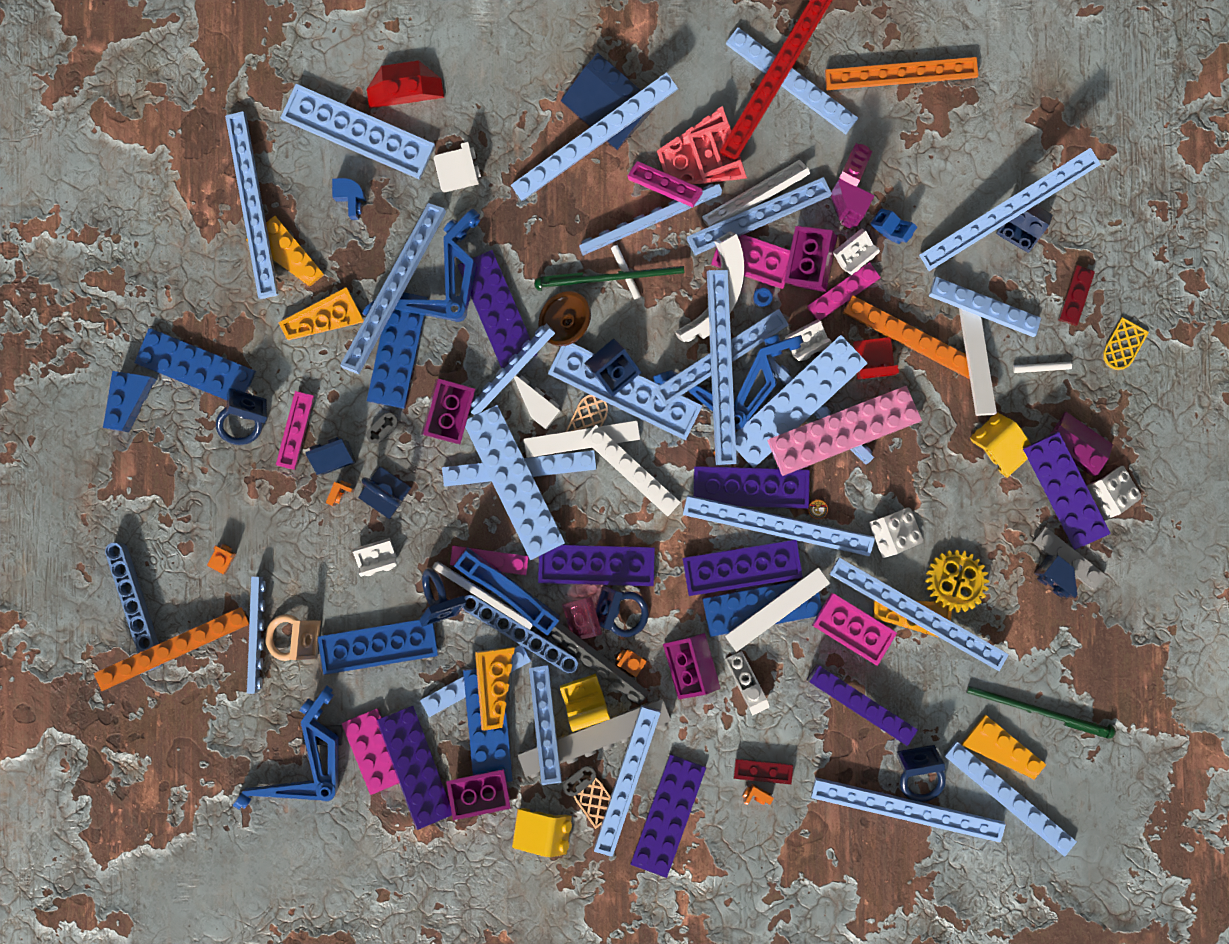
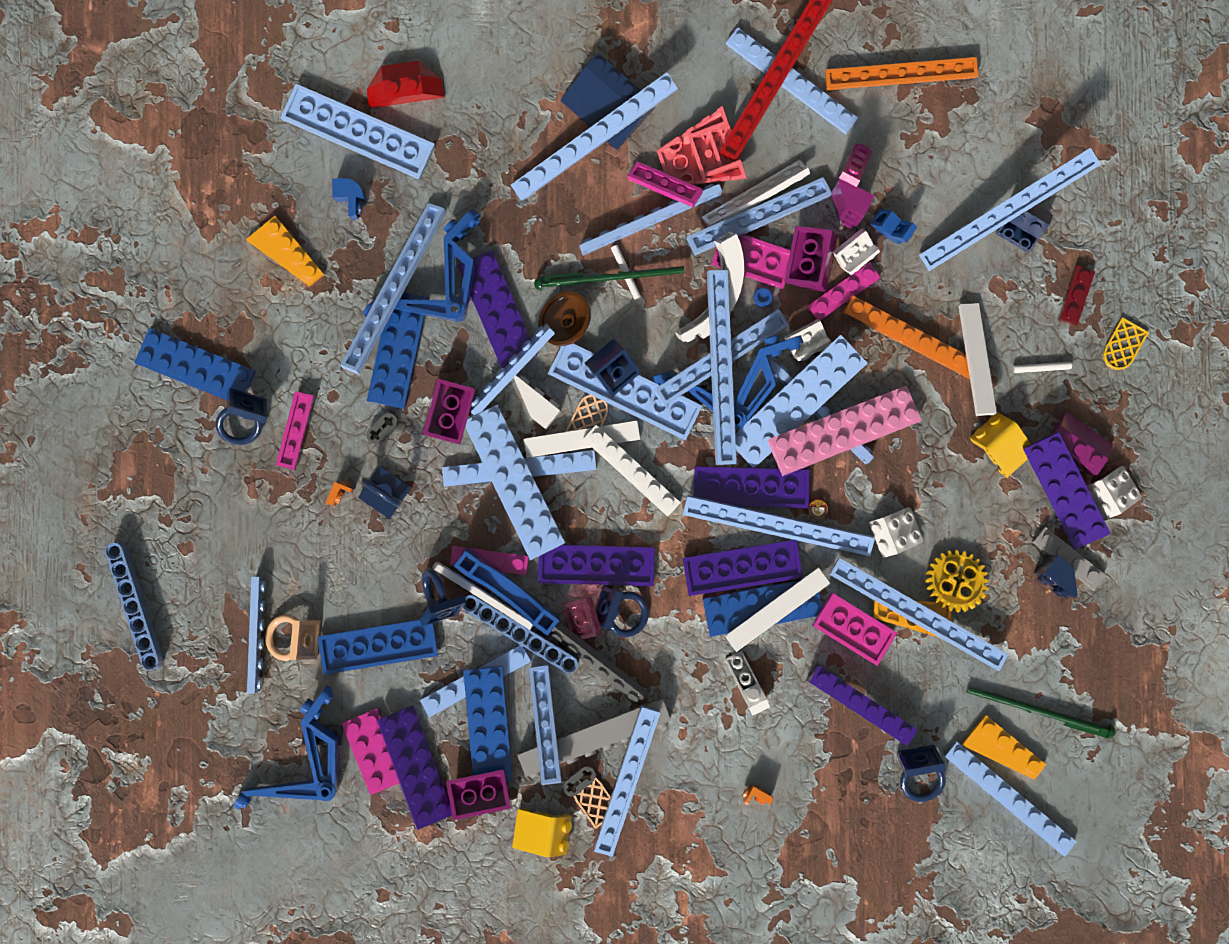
orange plate [93,607,249,691] -> none
blue wedge [103,371,157,432] -> none
orange bracket [207,544,236,574] -> none
light blue plate [225,111,279,299] -> none
light orange wing [278,288,364,340] -> none
dark blue slope [305,437,356,476] -> none
white bracket [353,538,397,576] -> none
white bracket [434,142,481,192] -> none
light orange wing [475,647,515,731] -> none
yellow piece [560,674,610,732] -> none
orange bracket [616,648,647,677] -> none
dark purple plate [630,754,706,878] -> none
magenta slope [663,633,721,700] -> none
dark red plate [733,758,793,785] -> none
light blue plate [811,777,1006,843] -> none
red bracket [853,337,899,380] -> none
light blue plate [929,277,1041,337] -> none

